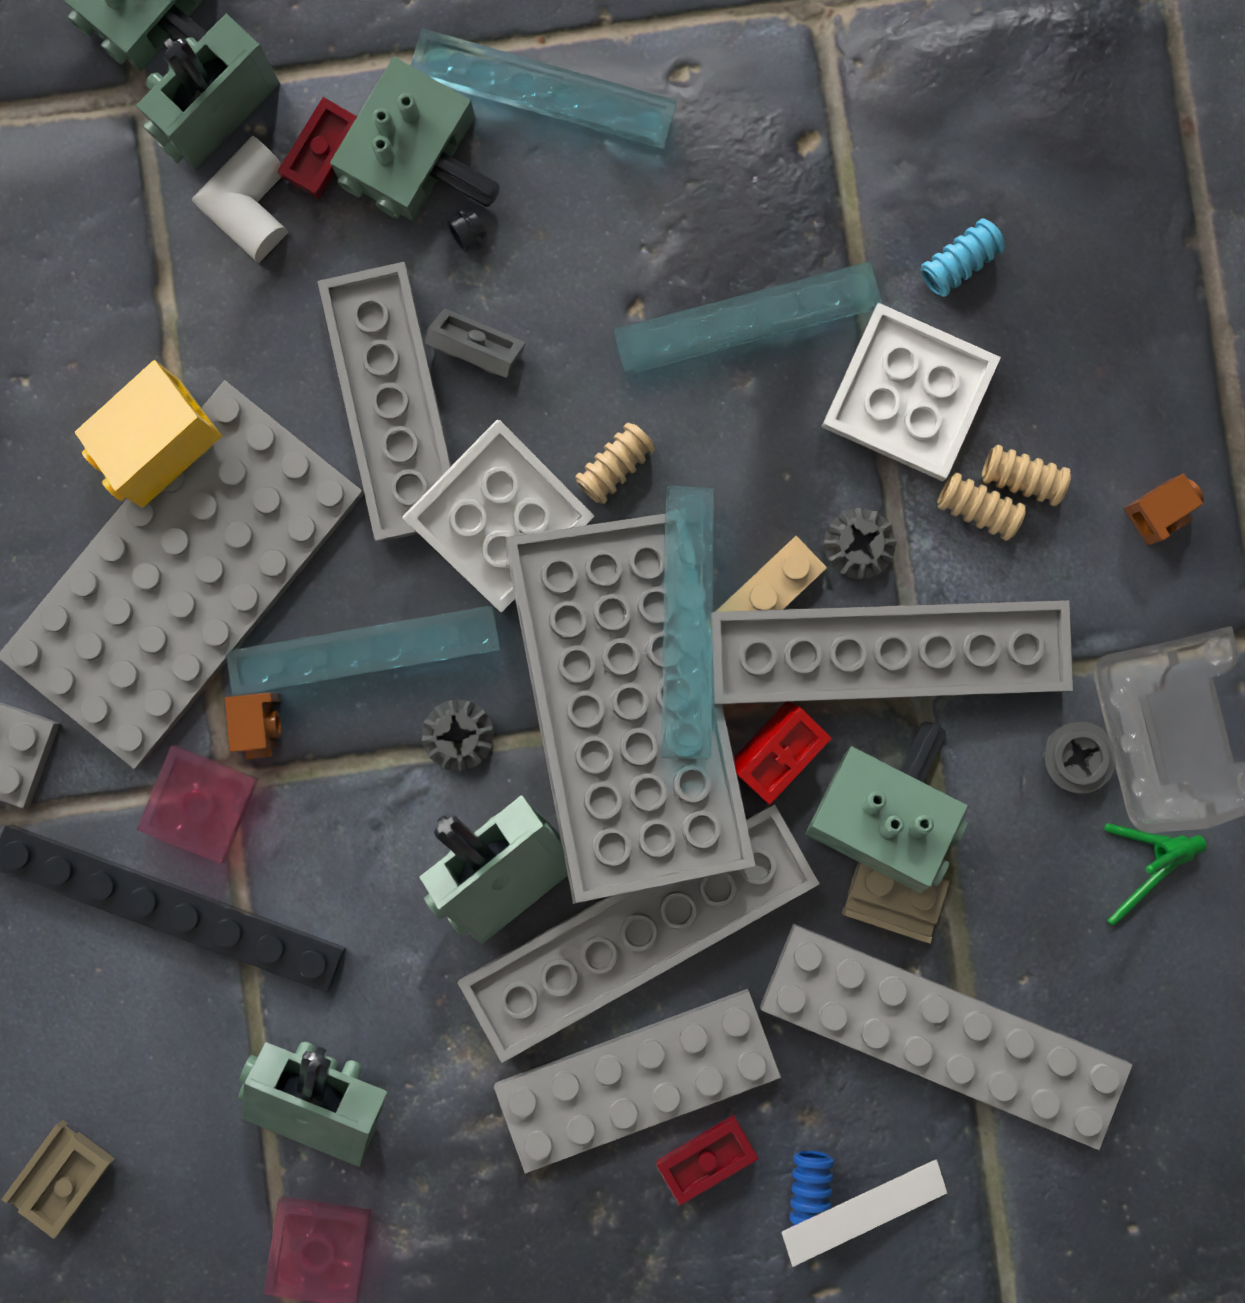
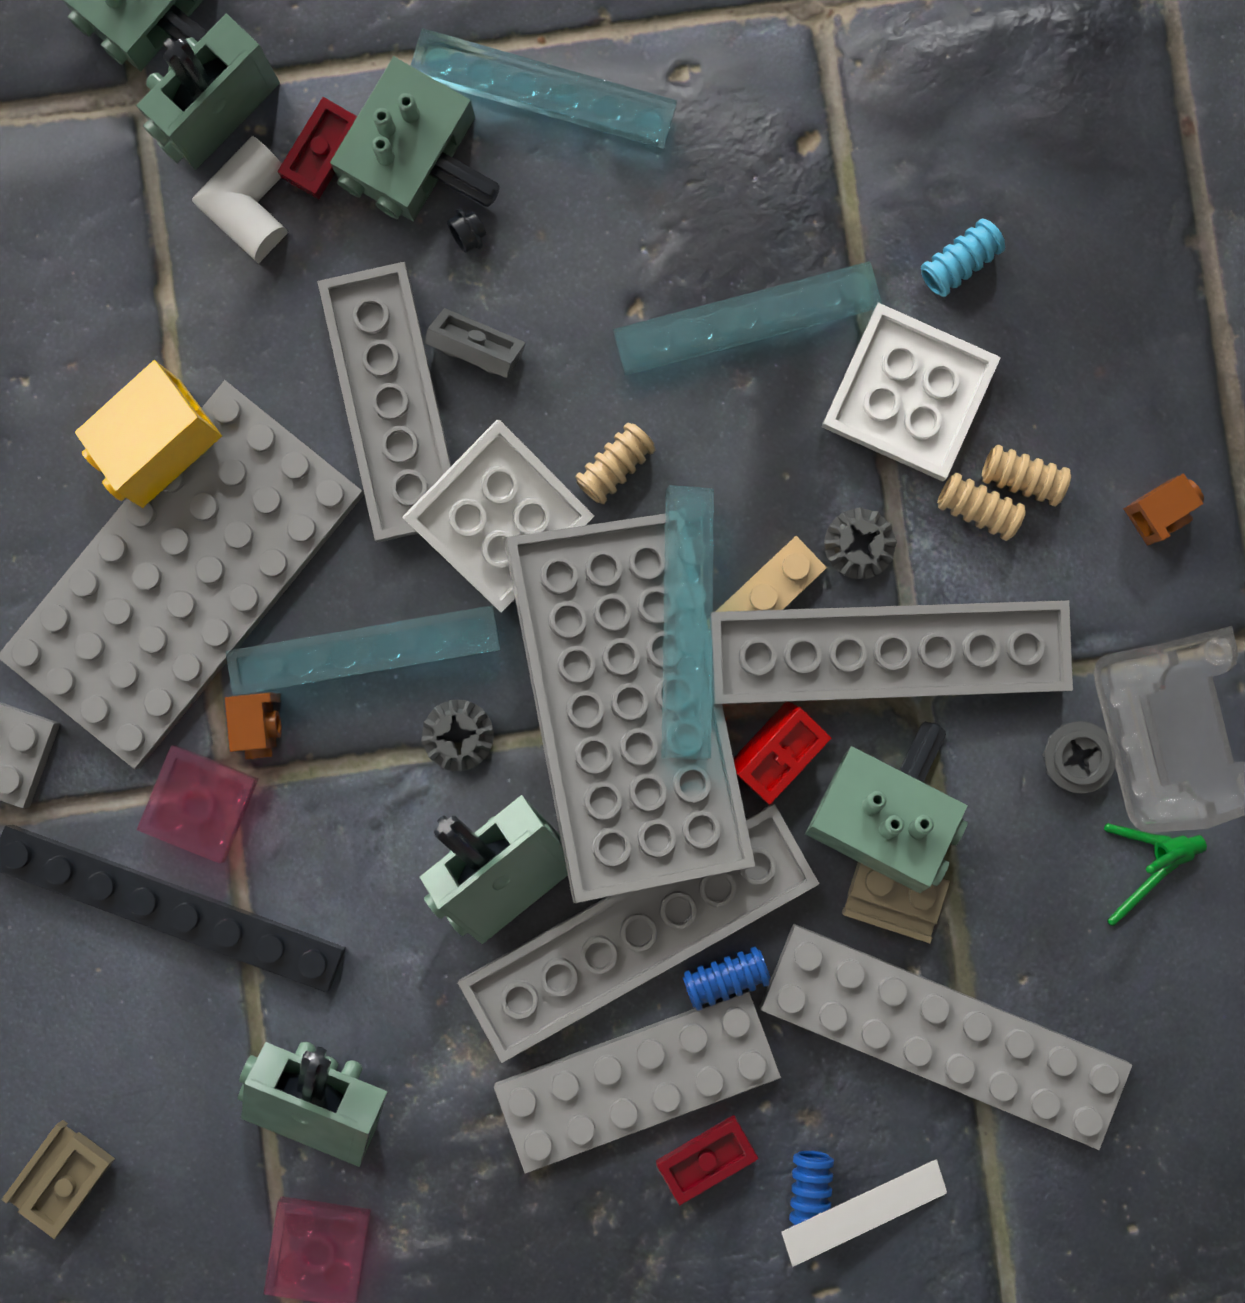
none -> blue piece [683,947,771,1011]

